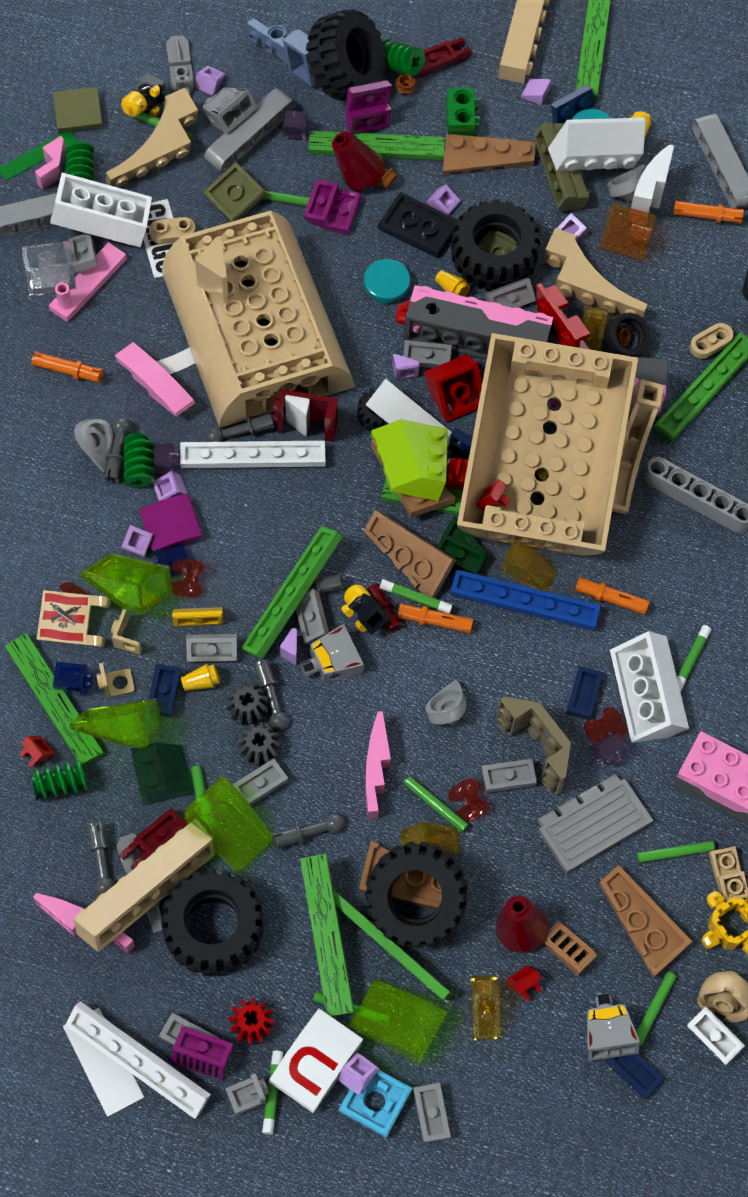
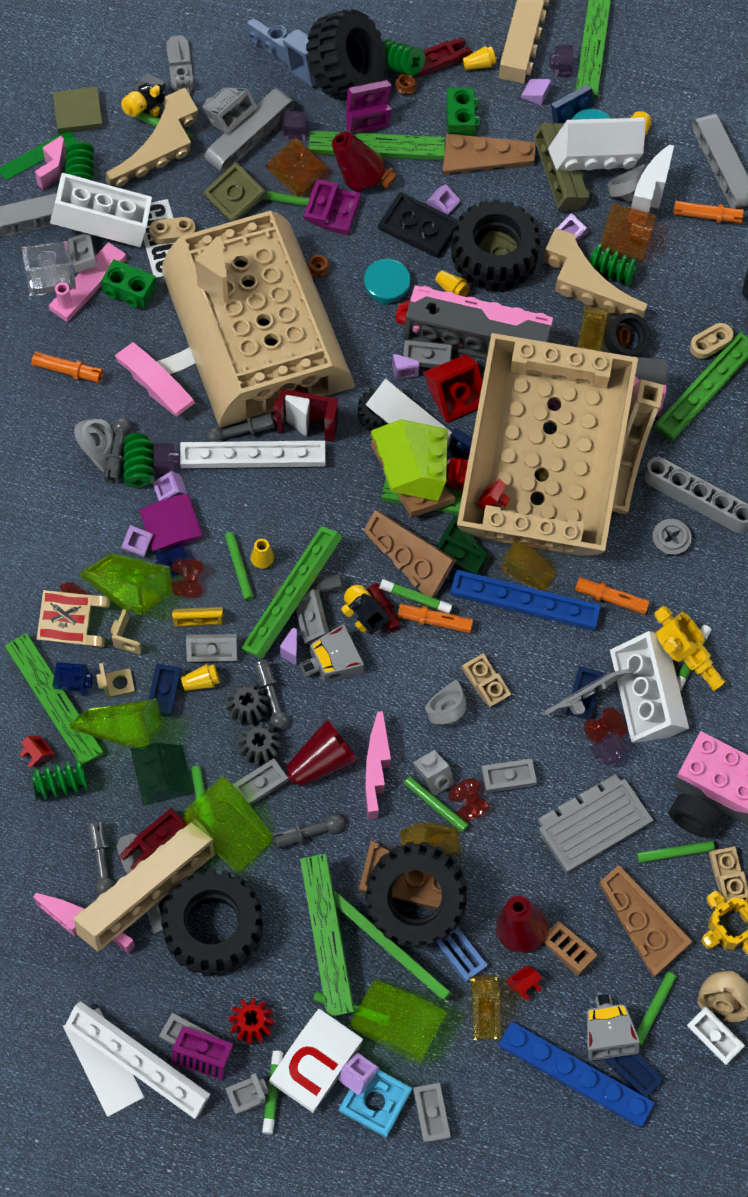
lavender slope [194,66,226,95] -> none
light grey plate [485,278,536,308] -> none
dark tan slope [496,696,571,796] -> none
red brick [537,283,590,350] -> none
none -> green brick [101,259,157,310]
none -> bright green bar [225,532,254,601]
none -> yellow cone [250,539,275,569]
none -> clear orange plate [265,137,328,198]
none -> dark red cone [285,720,358,787]
none -> dark orange plate [307,255,330,276]
none -> light grey bracket [413,750,454,796]
none -> medium blue tile [436,927,488,983]
none -> tan slope [461,653,511,707]
none -> yellow cone [462,46,497,71]
none -> blue plate [498,1021,654,1128]
none -> light grey piece [541,668,633,716]
none -> clear purple plate [549,45,573,77]
none -> green piece [589,242,639,287]
none -> light grey gear [652,519,692,556]
none -> yellow piece [654,606,726,691]
none -> black tyre [668,793,721,838]

